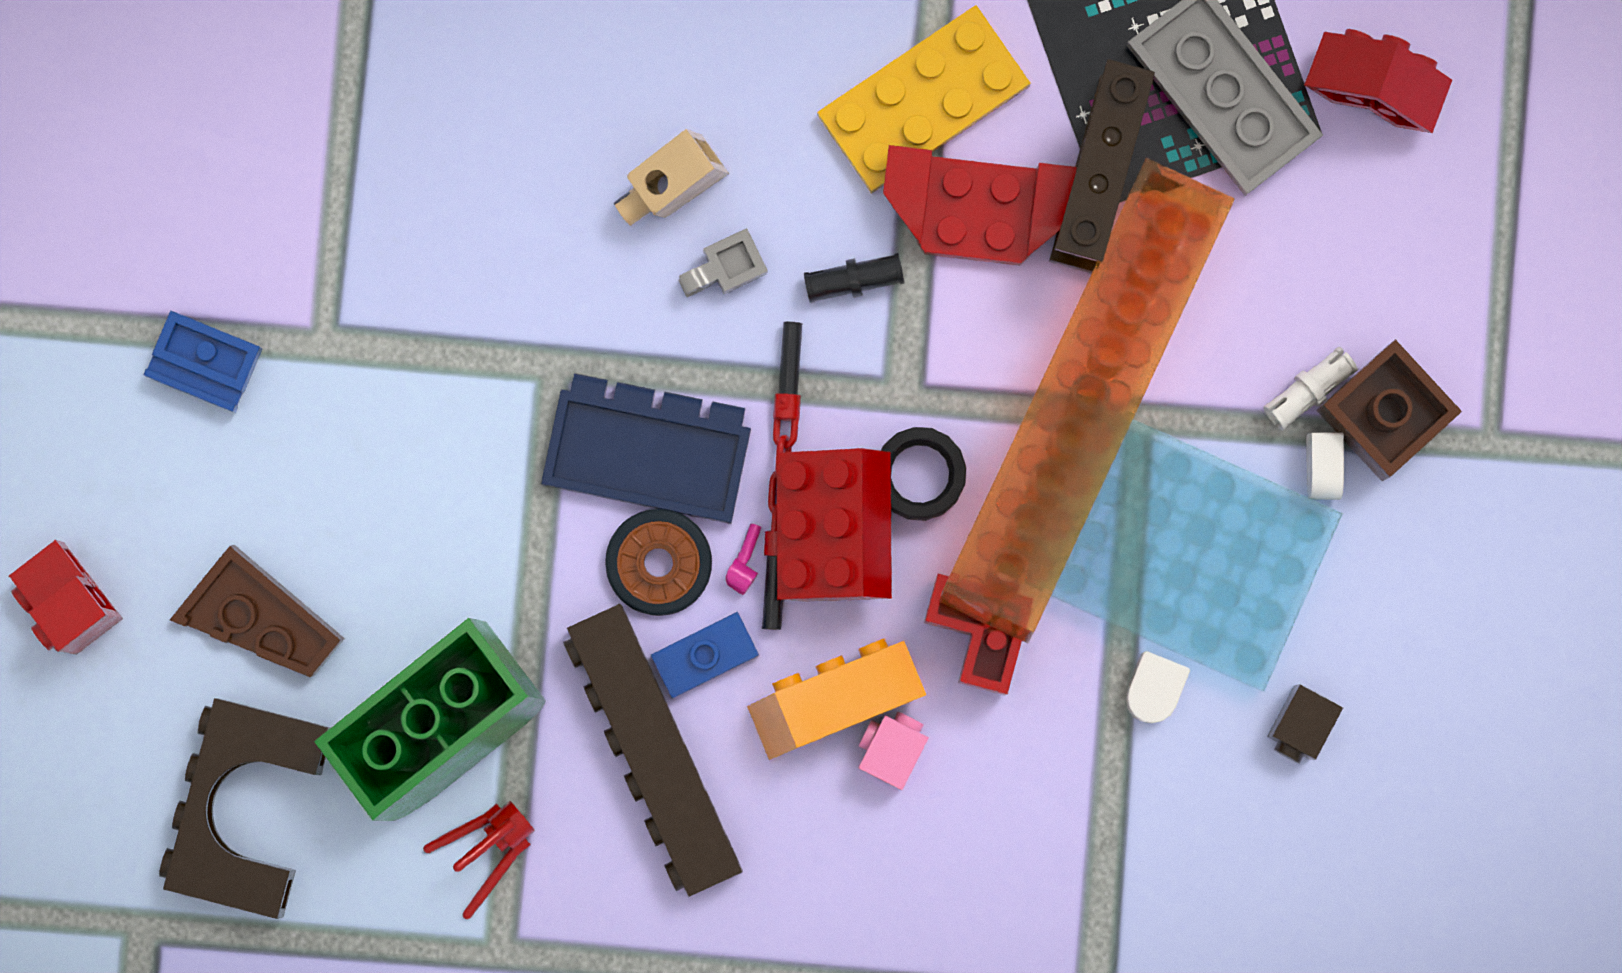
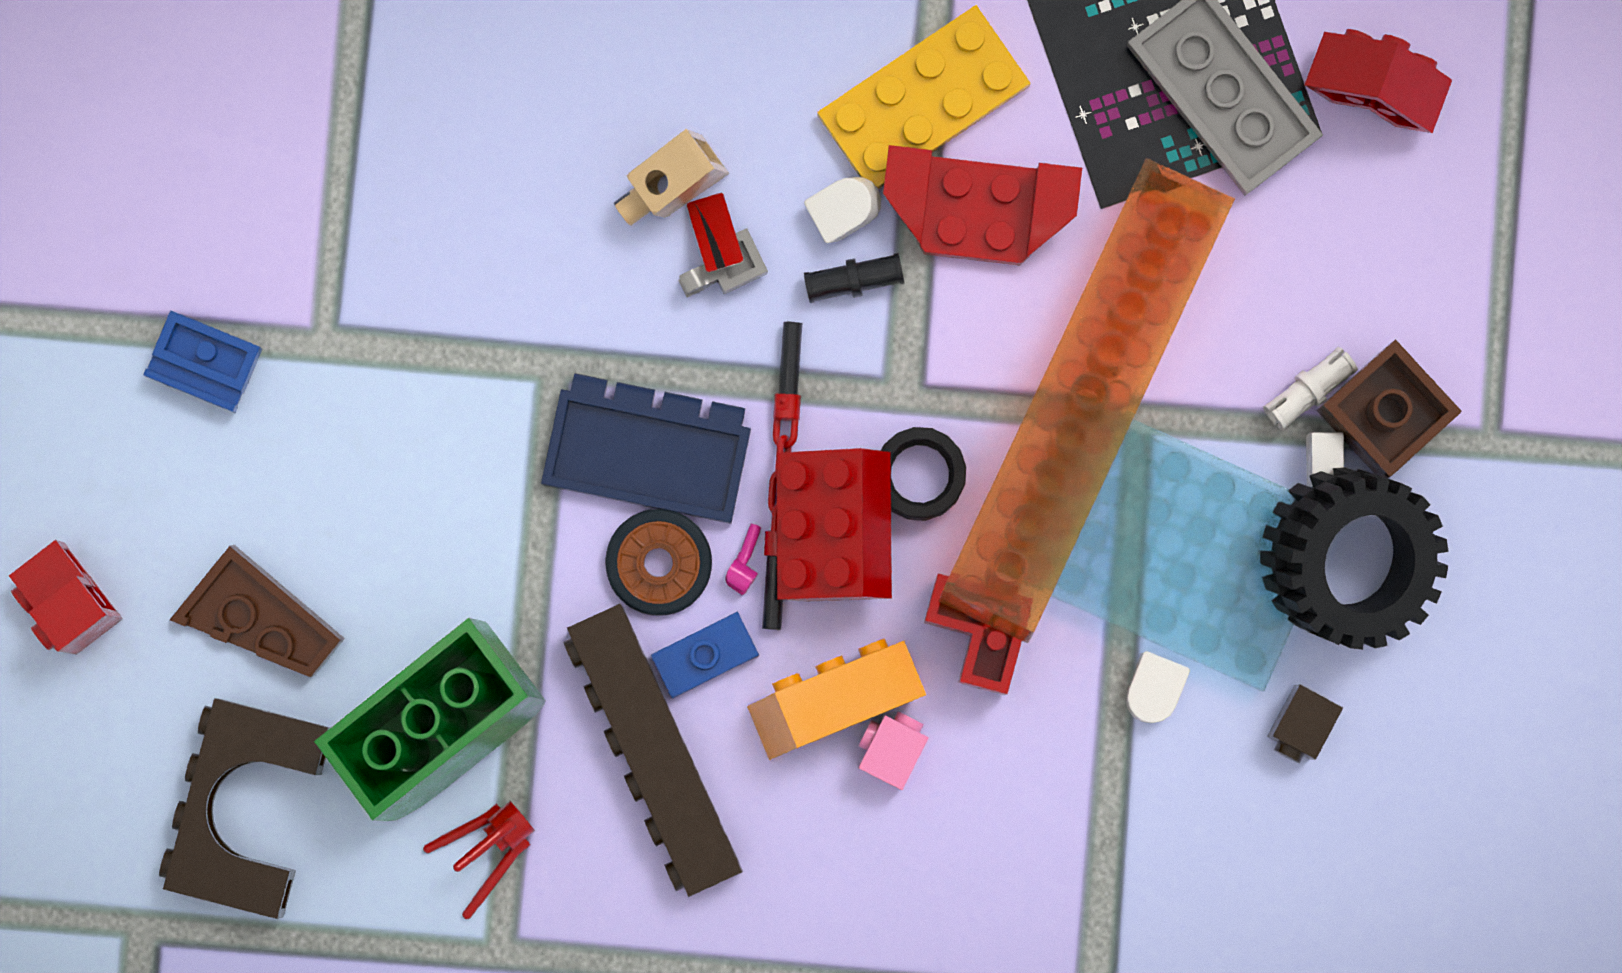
dark brown fence [1049,59,1155,275] -> none
none -> red sticker [687,193,743,272]
none -> white piece [804,177,881,243]
none -> black tyre [1260,467,1449,650]

